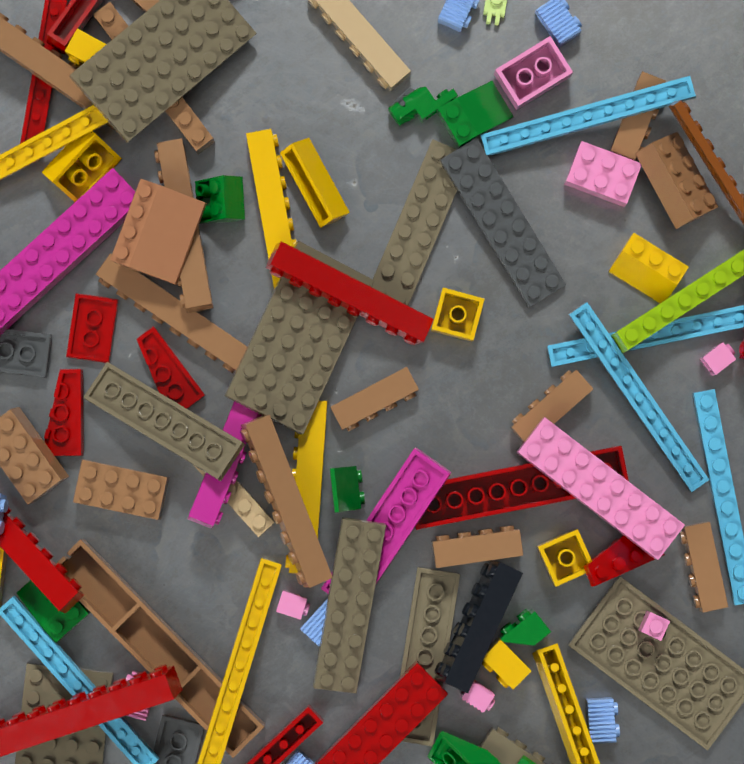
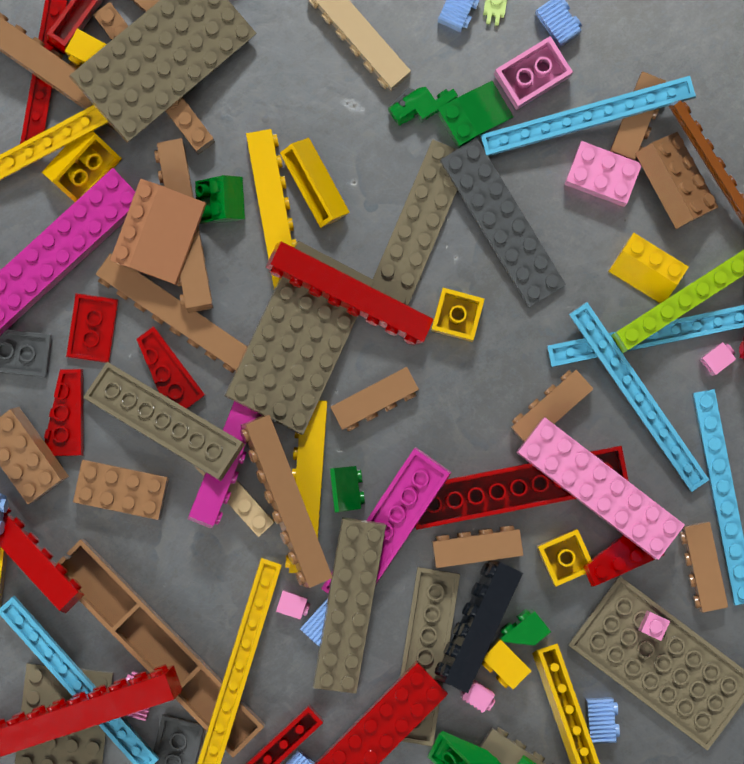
green slope [16,580,91,643] -> none

